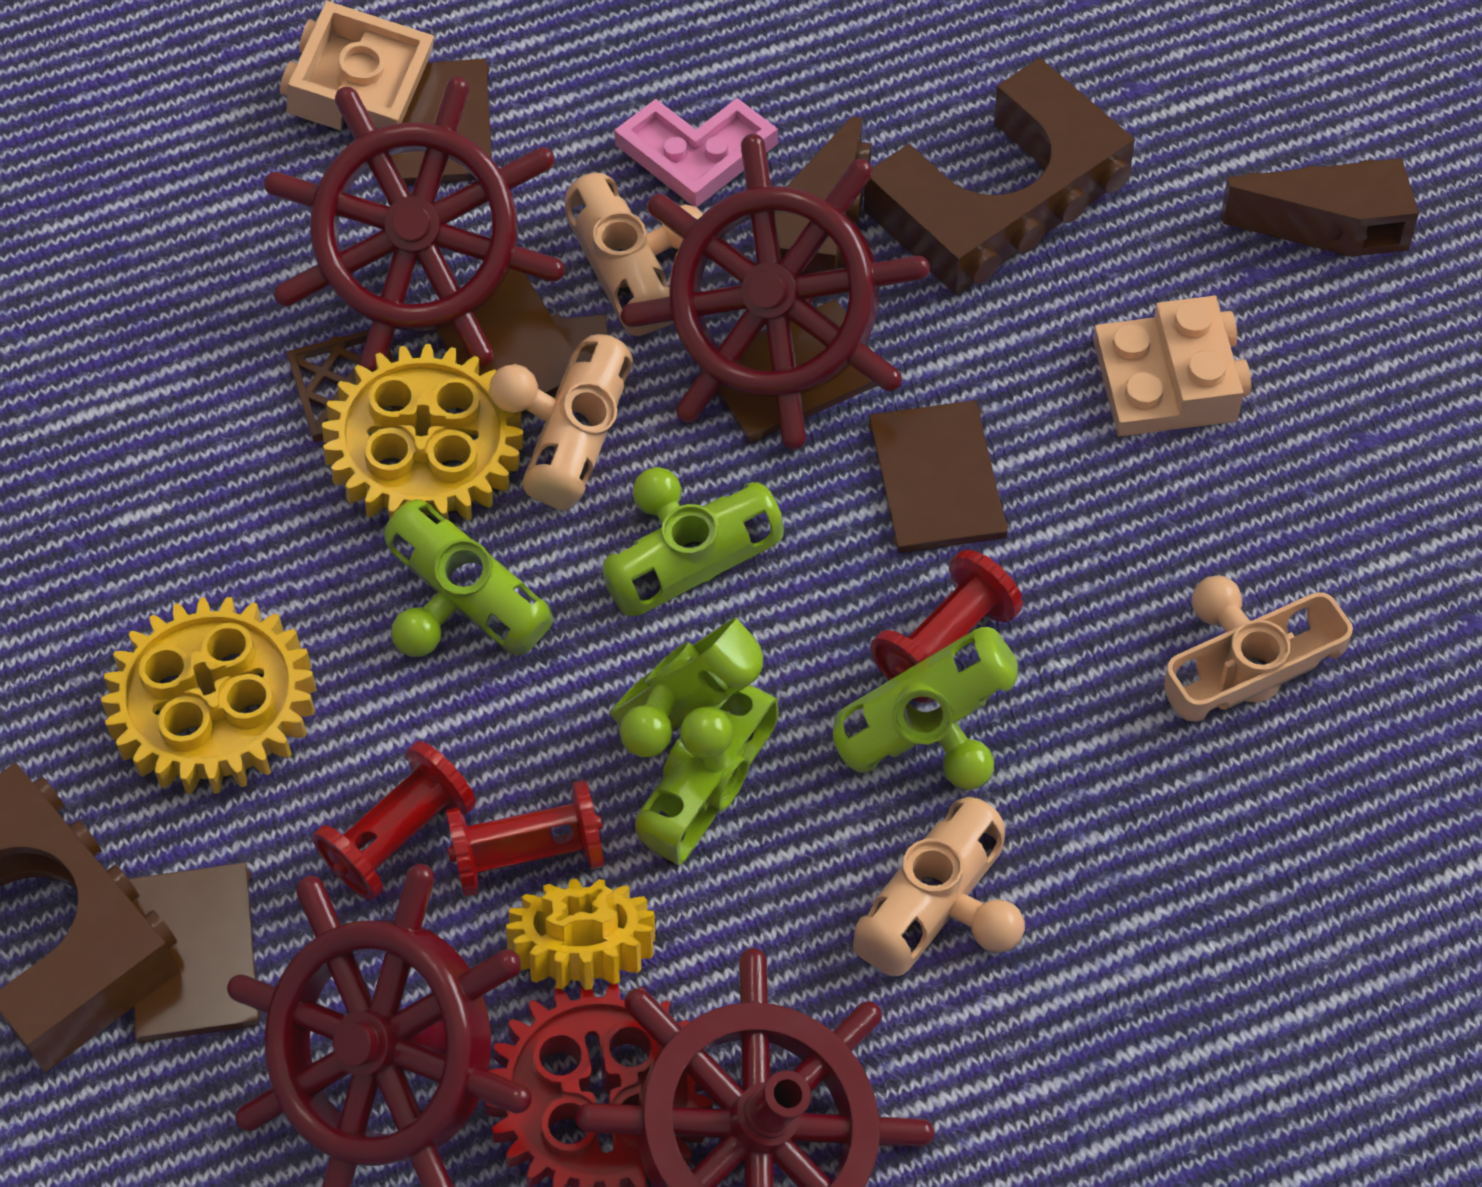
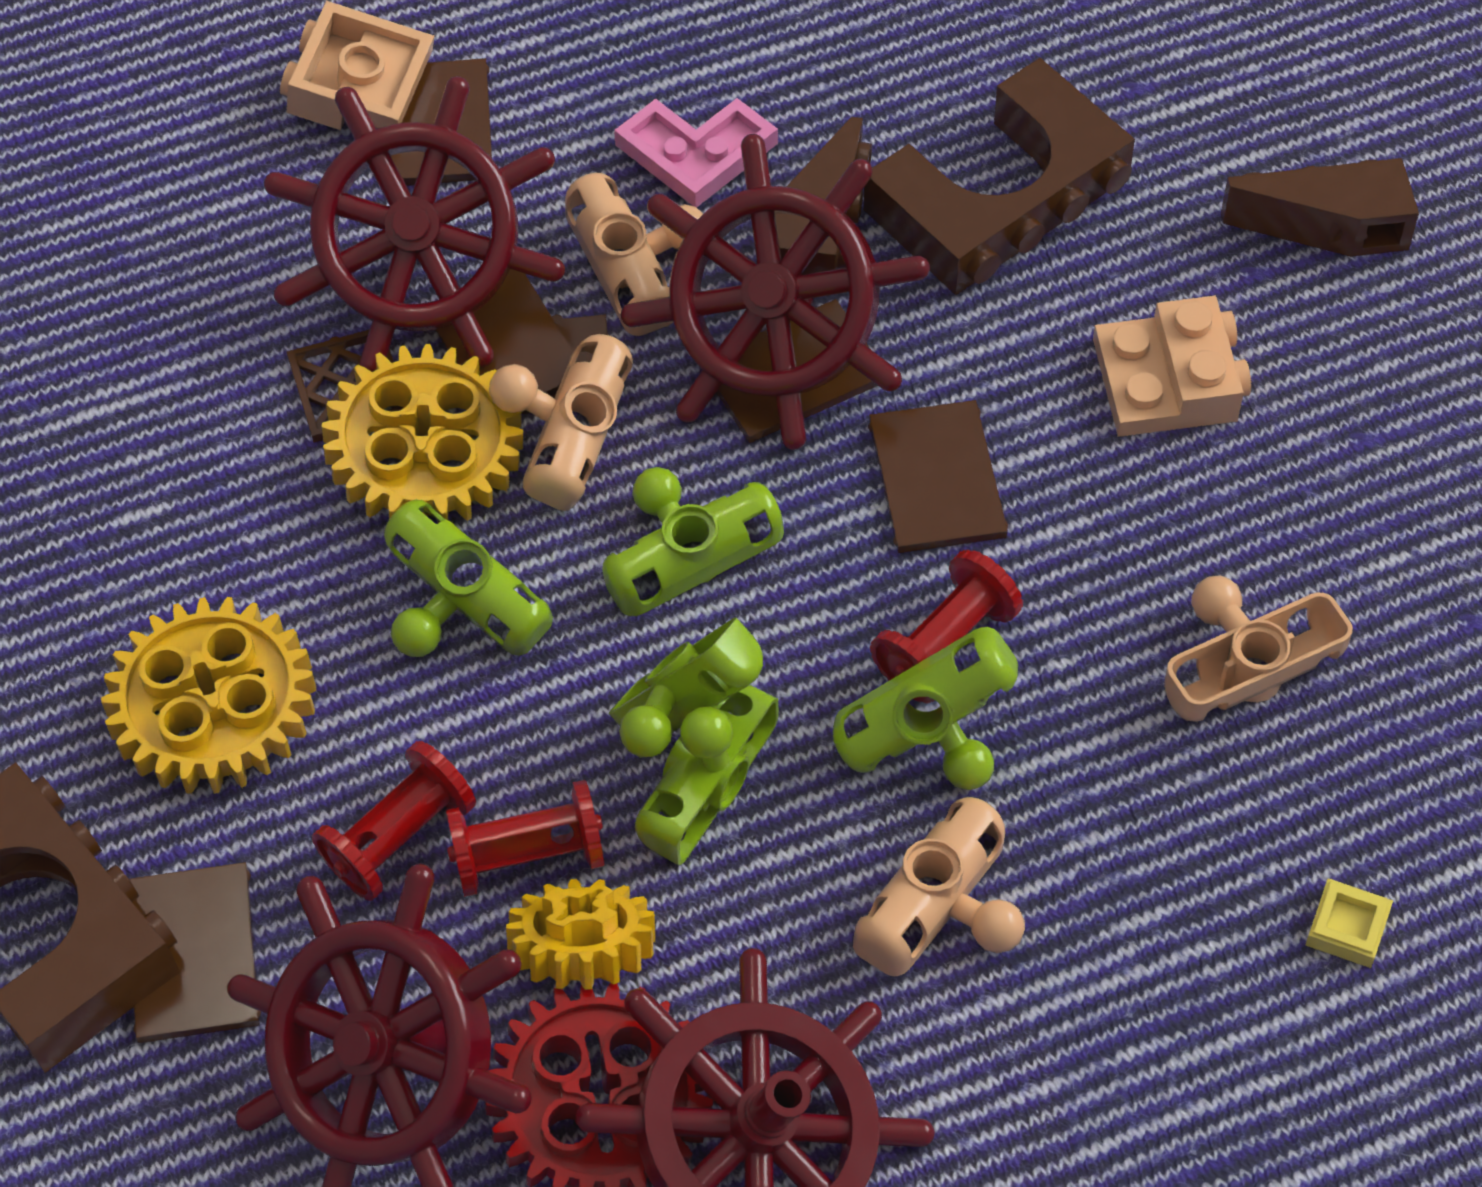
none -> light yellow tile [1305,878,1393,968]

